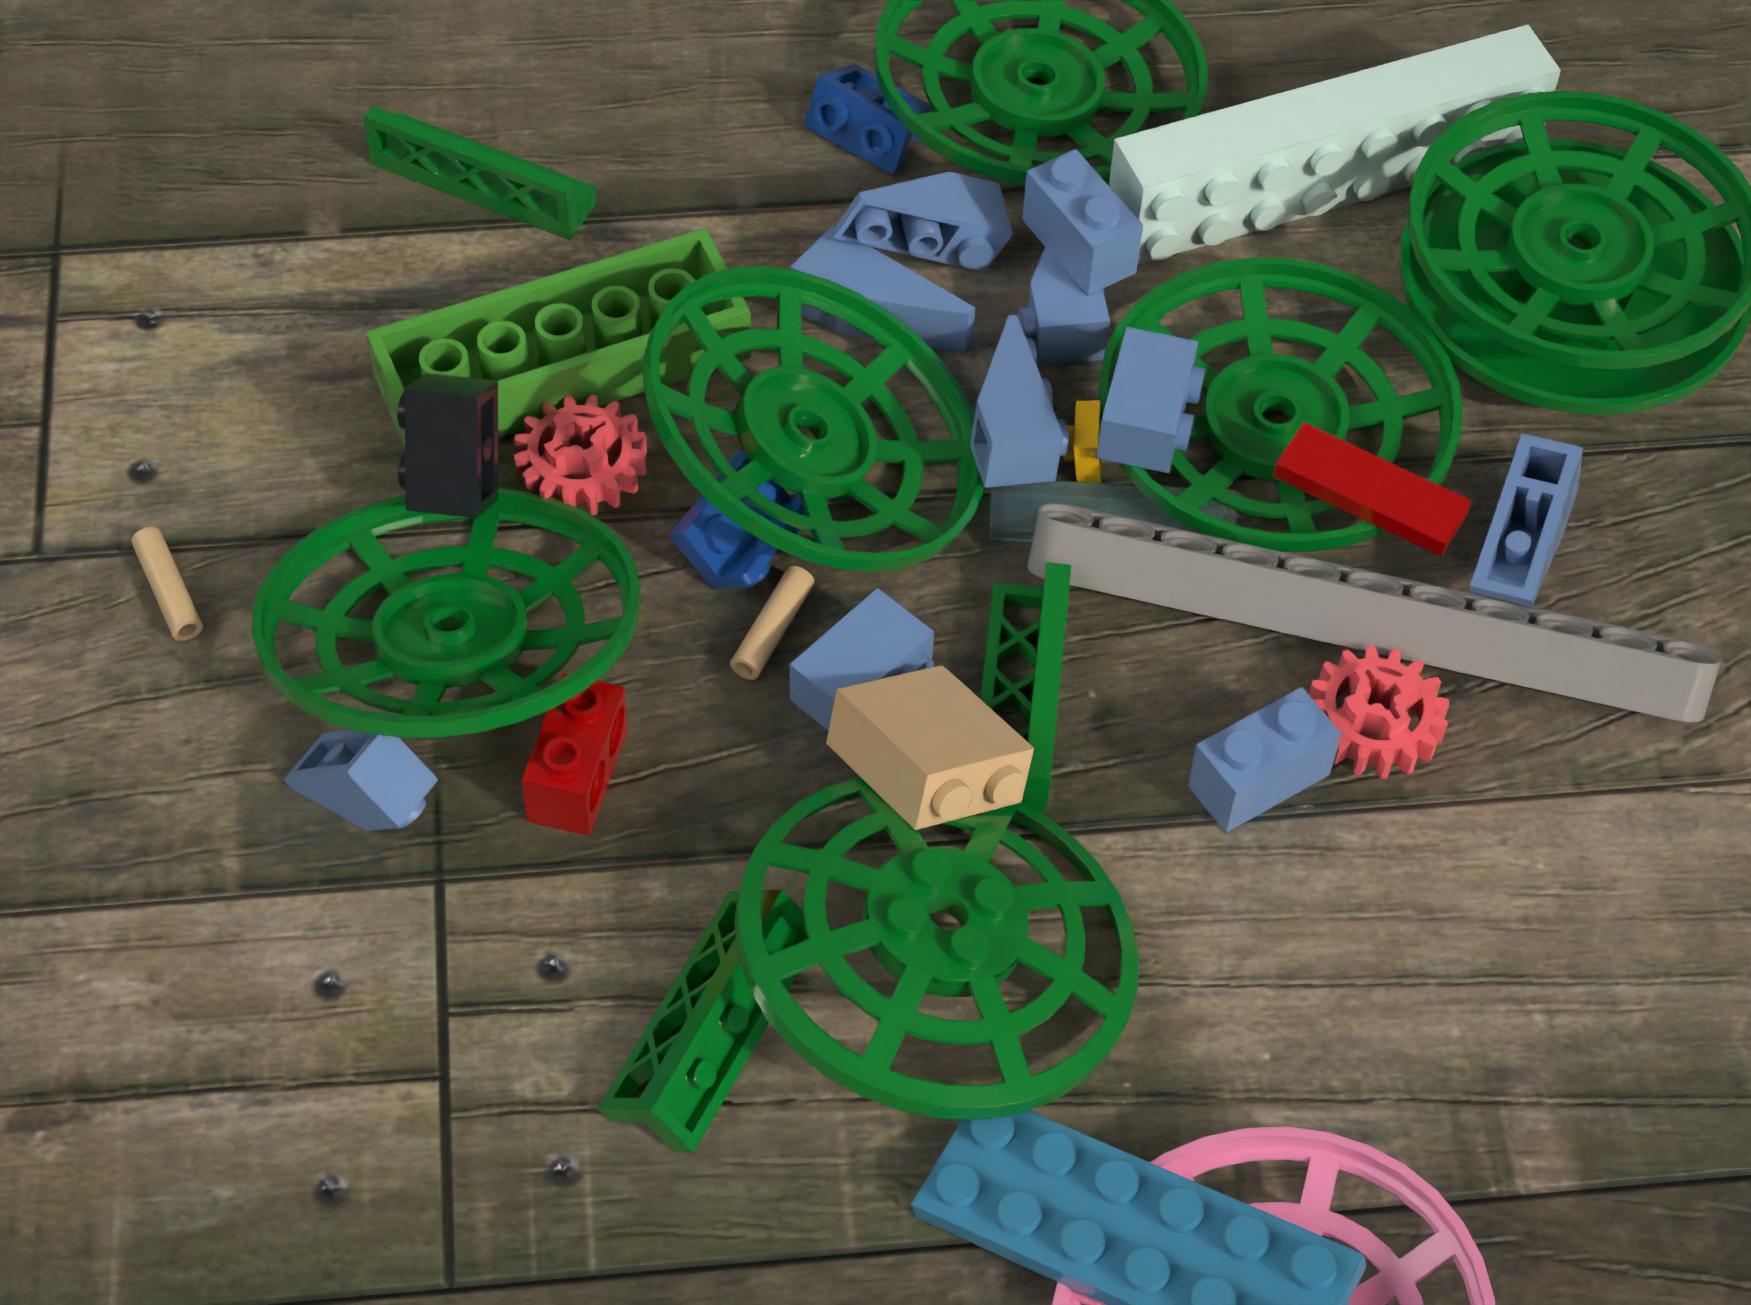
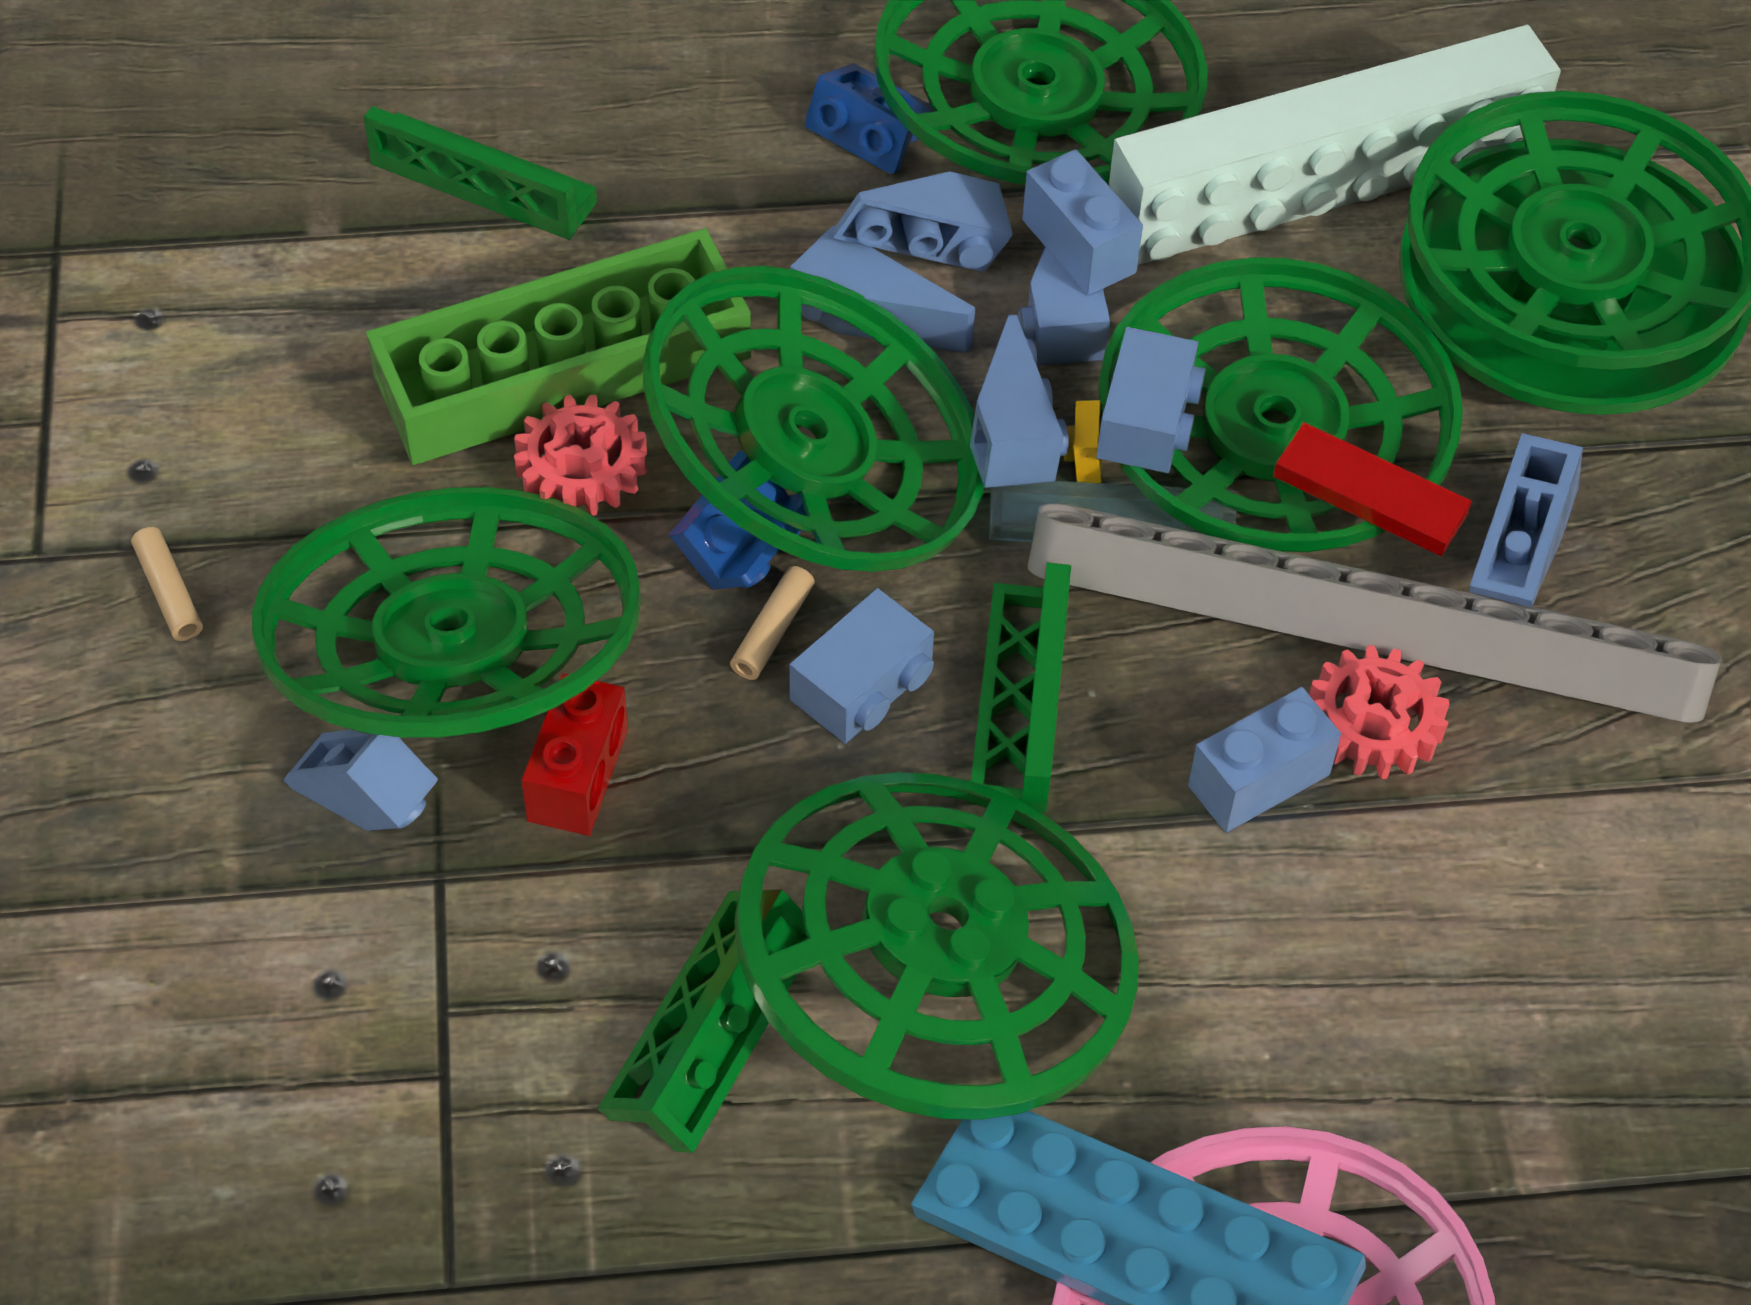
black brick [397,373,498,518] -> none
tan brick [826,665,1034,830] -> none

